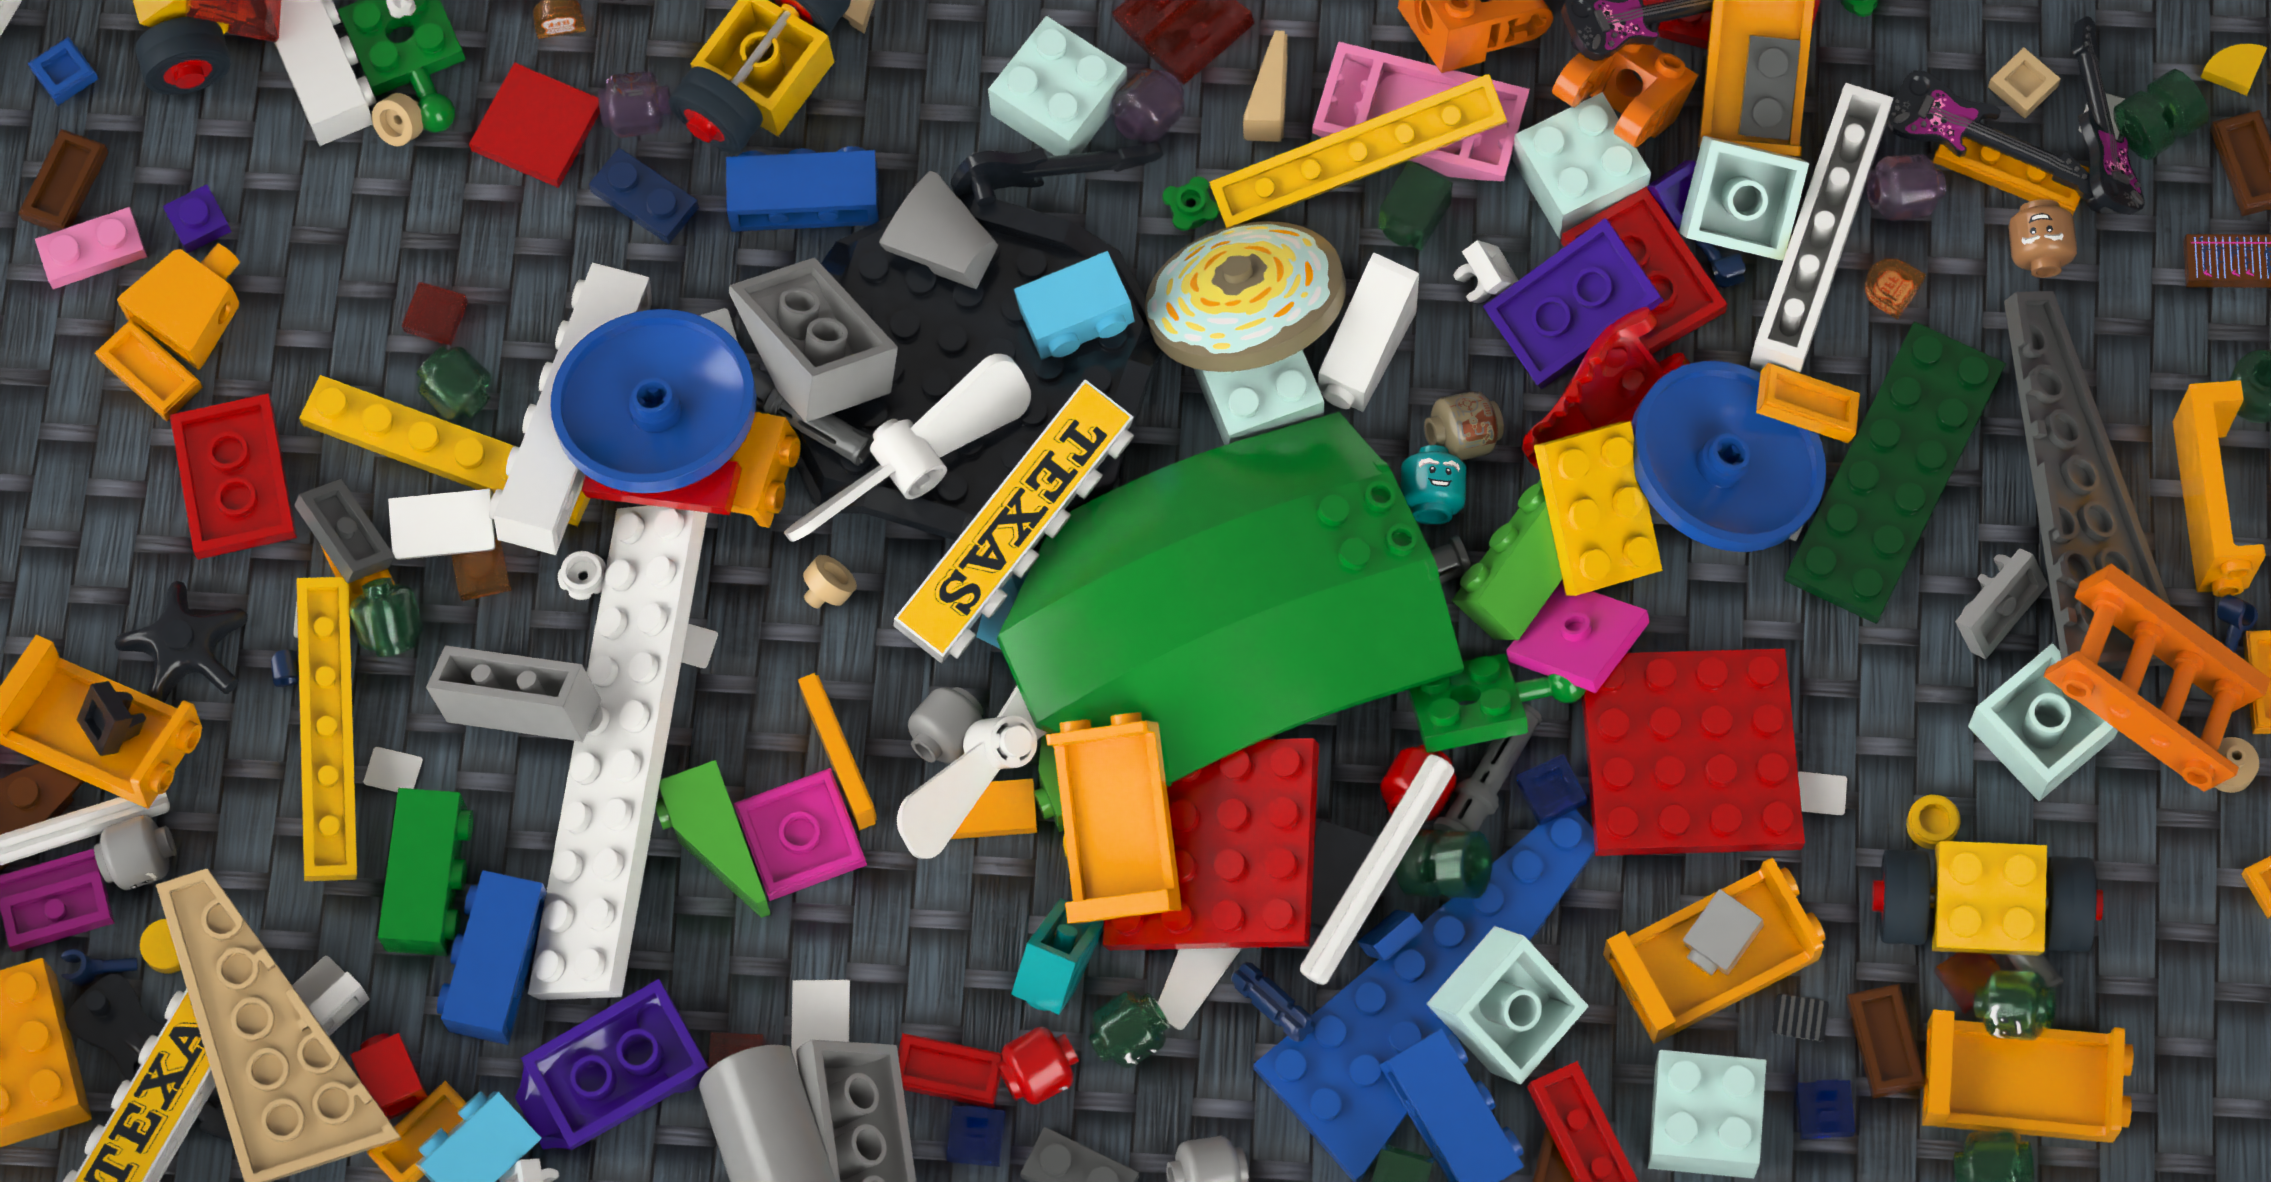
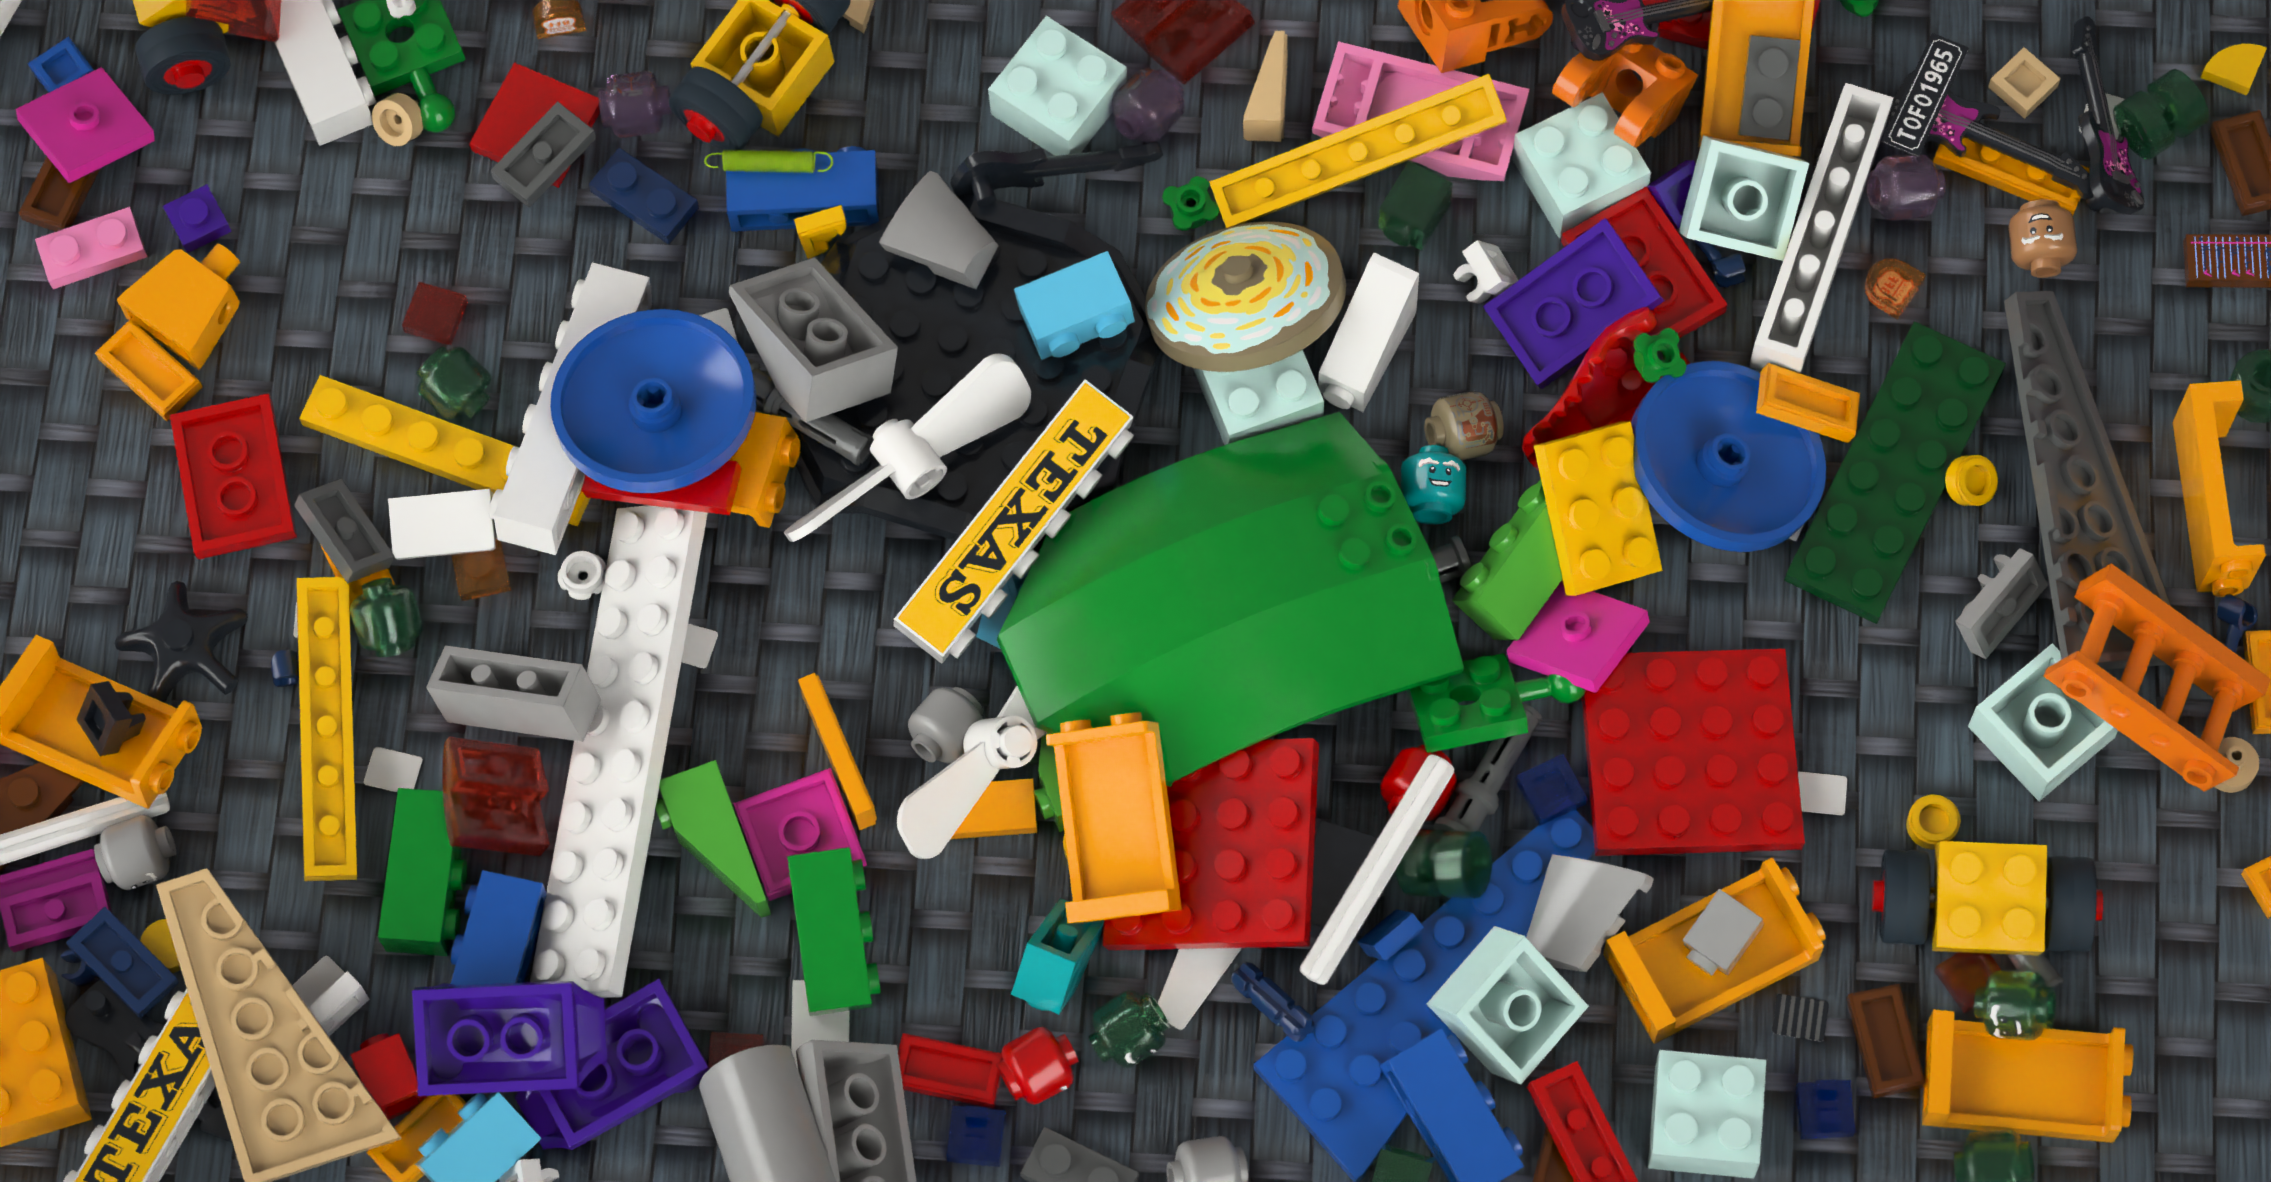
tan tile [803,555,857,609] -> none
none -> dark pink plate [16,67,155,183]
none -> dark blue plate [66,907,179,1019]
none -> dark purple slope [412,981,608,1096]
none -> clear red slope [442,737,550,856]
none -> dark grey plate [490,101,596,208]
none -> lime piece [704,149,833,173]
none -> green brick [787,847,881,1016]
none -> yellow tile [794,205,846,259]
none -> light grey slope [1526,854,1654,972]
none -> green plate [1633,328,1686,383]
none -> black sticker [1882,33,1969,157]
none -> yellow tile [1945,455,1998,506]

